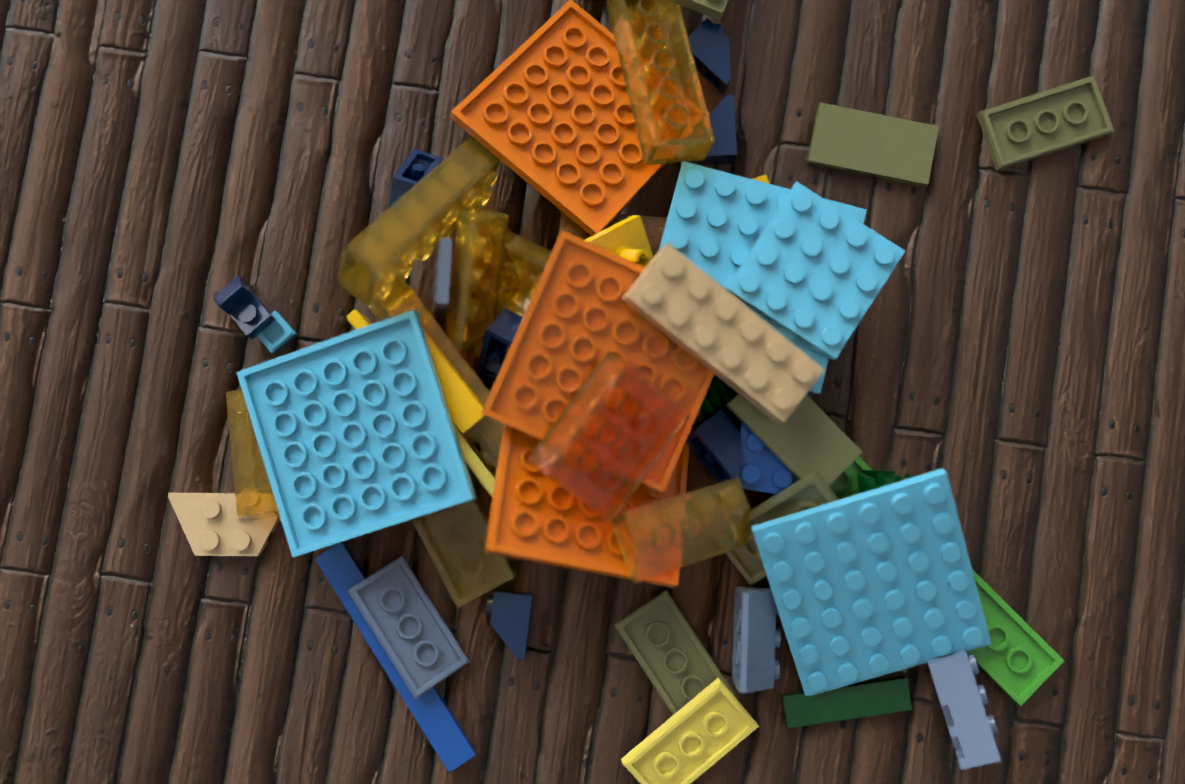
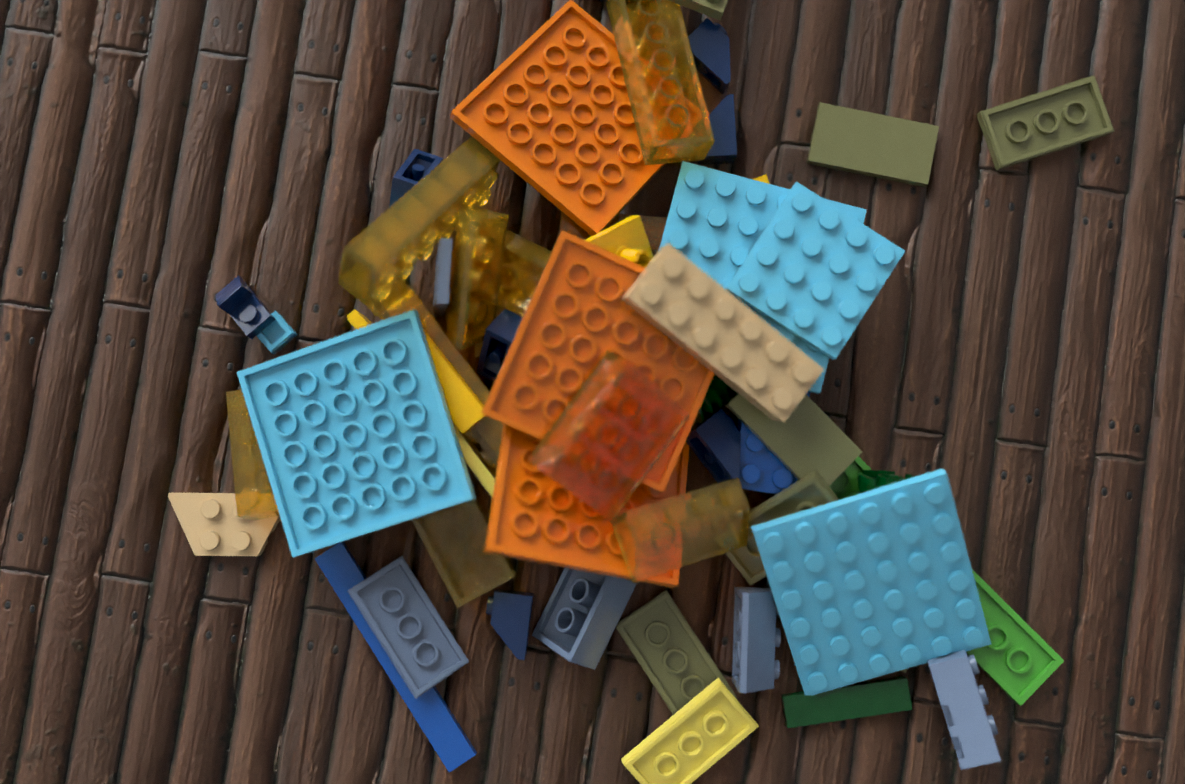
none -> sand blue slope [532,568,637,670]

